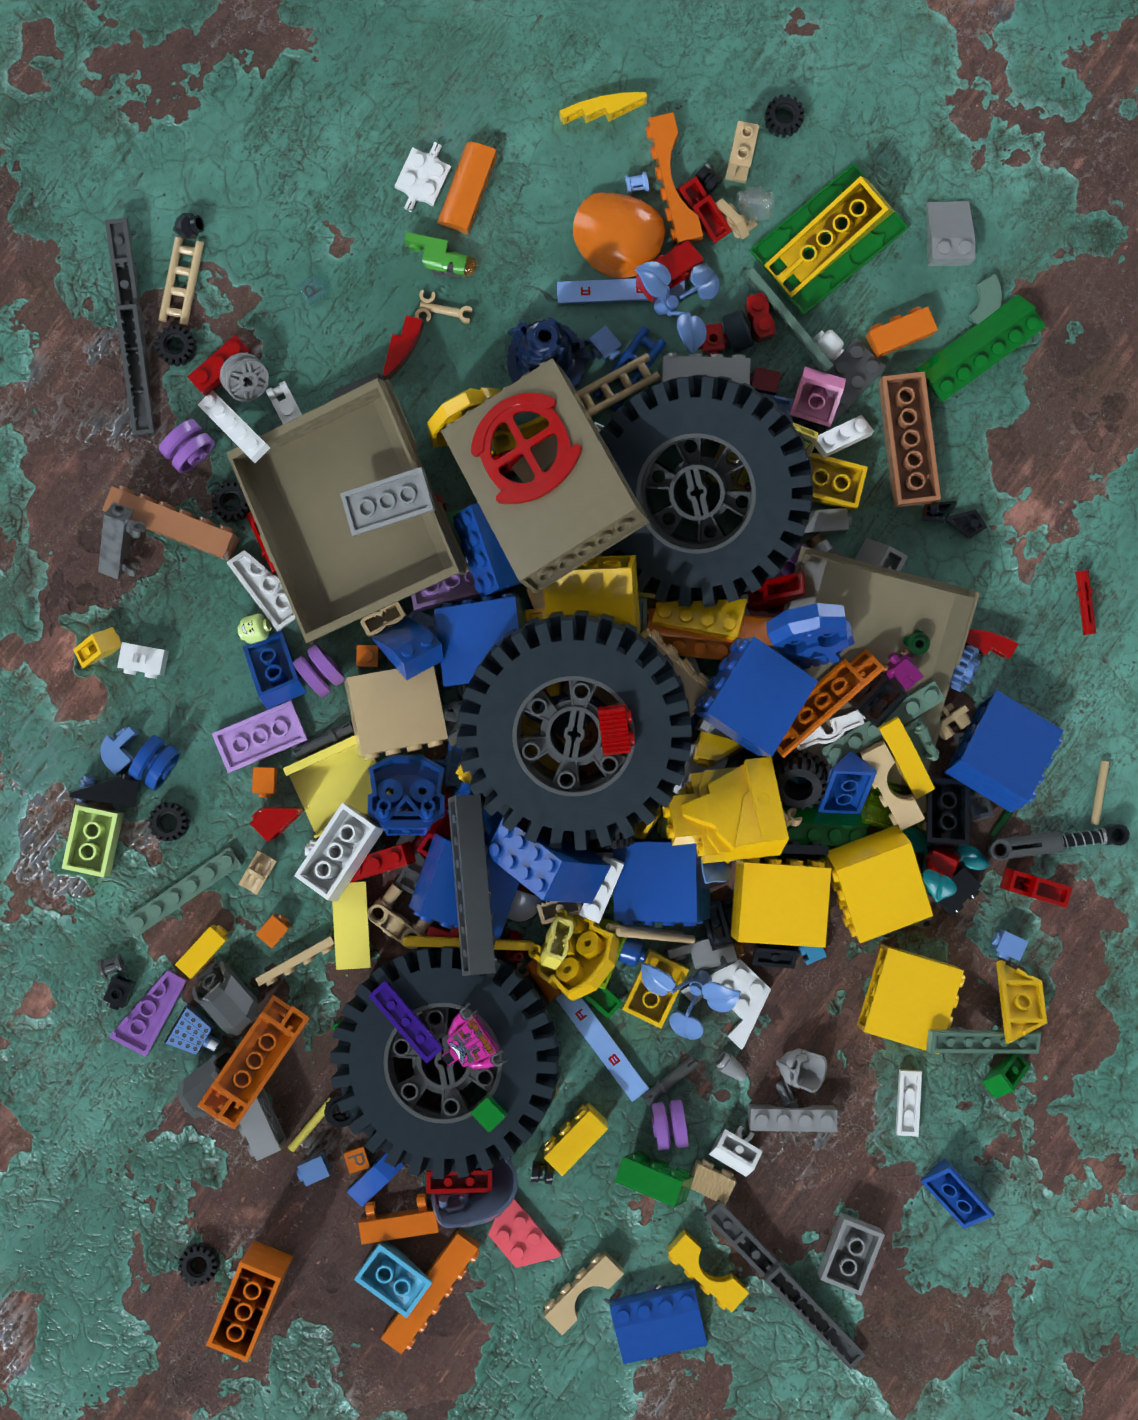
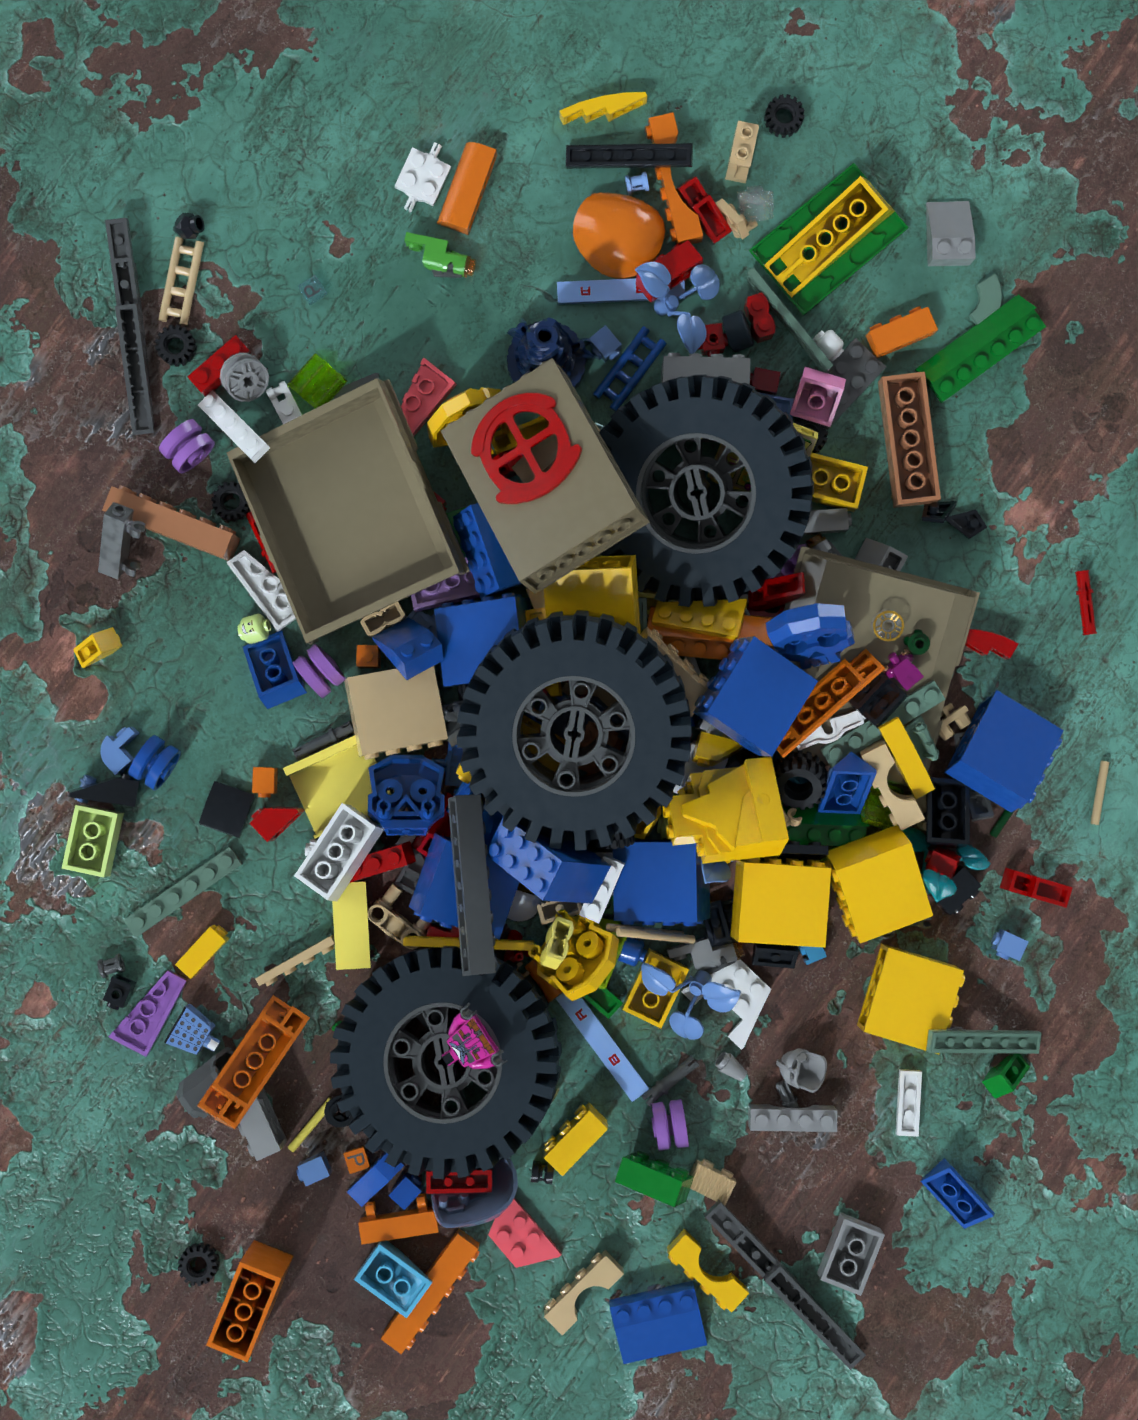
white brick [117,642,169,679] -> none
black tyre [148,802,190,841] -> none
dark grey brick [191,961,260,1036] -> none
lavender plate [212,701,308,773] -> none
tan hips [238,851,277,895] -> none
orange brick [256,913,292,948] -> none
light grey plate [340,467,436,536] -> none
dark purple plate [368,980,444,1064] -> none
red slope [382,315,424,380] -> none
tan bar [415,290,473,324] -> none
green panel [471,1094,507,1132] -> none
tan bar [576,353,661,417] -> none
red brick [598,704,635,756] -> none
black wheel [694,162,724,193] -> none
white brick [709,1126,763,1176] -> none
white plate [815,415,874,458] -> none
medium blue gear [950,645,980,692] -> none
piece [986,823,1130,861] -> none
yellow wing [996,960,1047,1044] -> none
none -> black slope [199,781,255,838]
none -> clear neon green slope [287,353,348,409]
none -> blue brick [388,1172,423,1210]
none -> coral wing [401,357,457,437]
none -> black tile [565,143,693,169]
none -> wheel [871,609,904,641]

